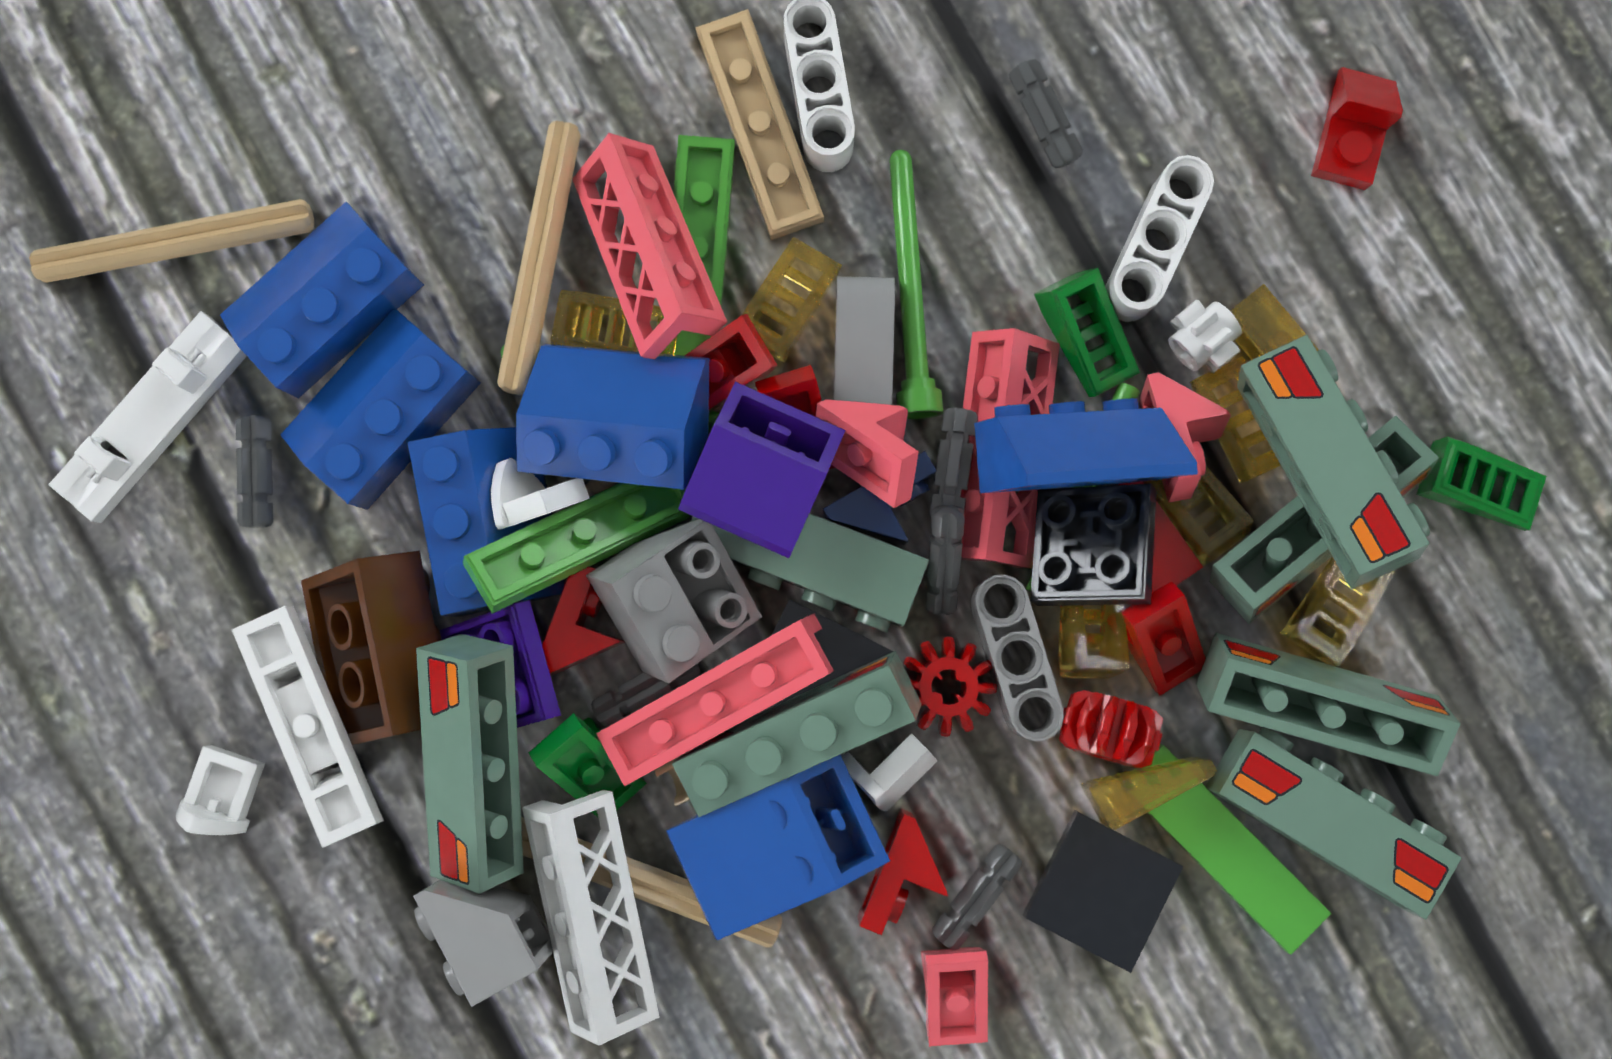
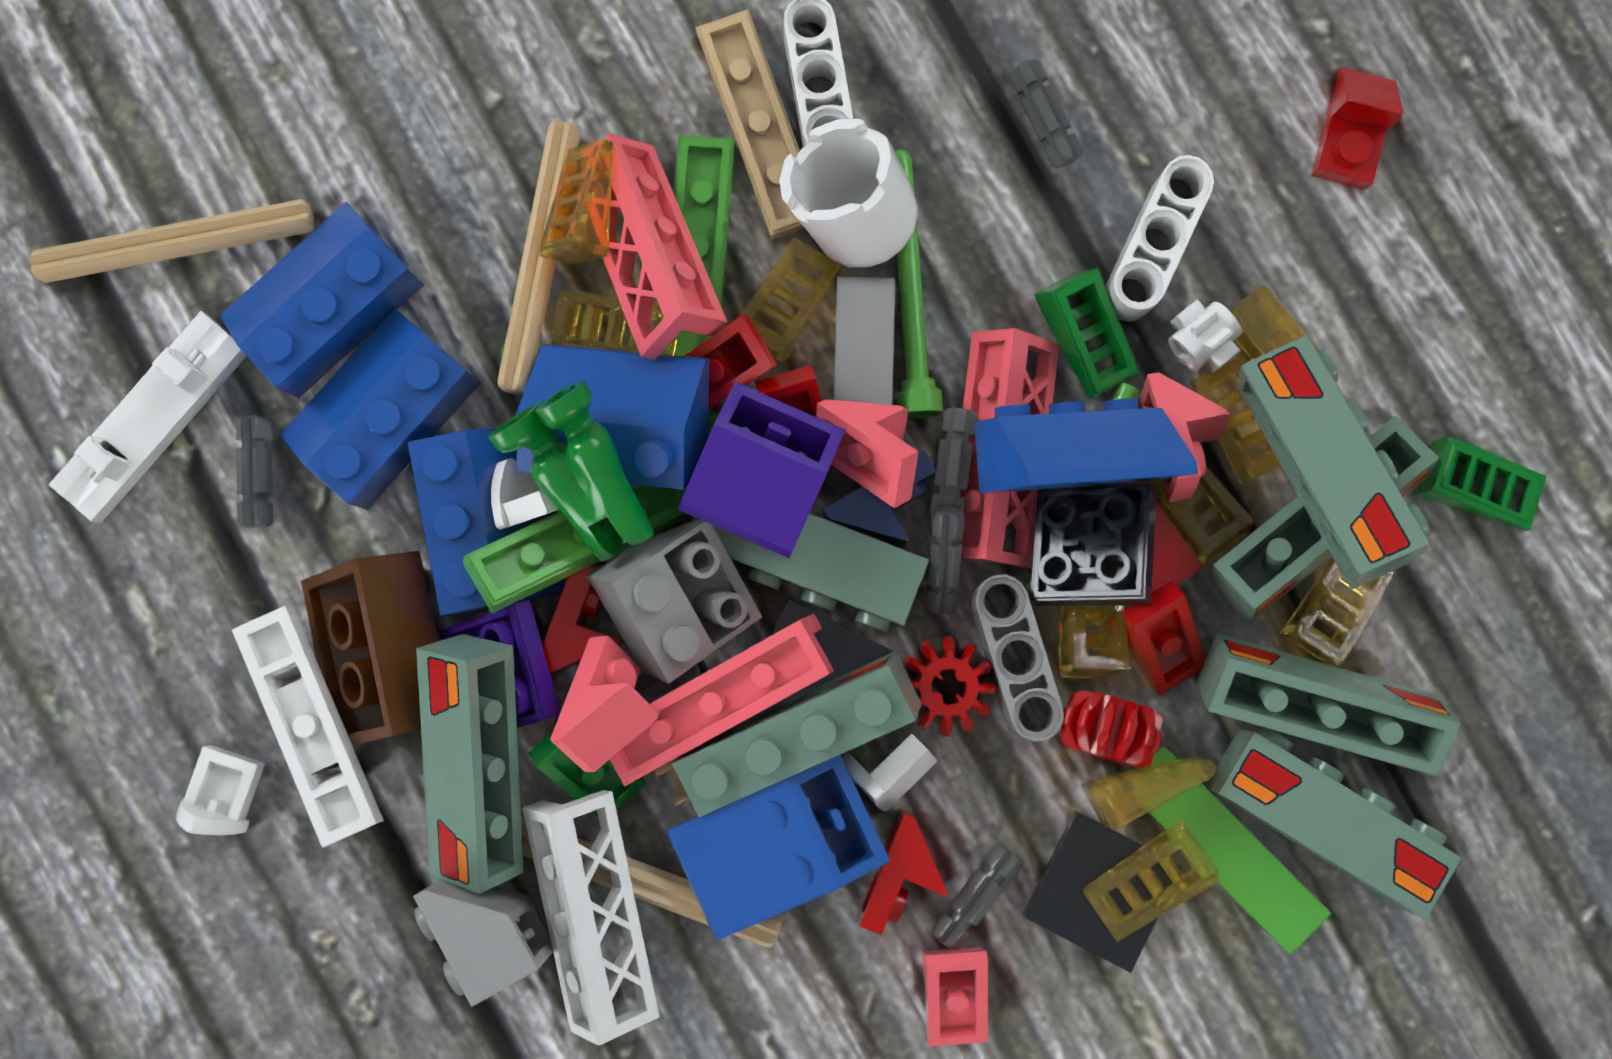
none -> green piece [488,380,654,562]
none -> clear yellow slope [540,139,613,264]
none -> coral slope [550,635,659,772]
none -> white cylinder [779,118,918,267]
none -> clear yellow slope [1083,820,1219,942]

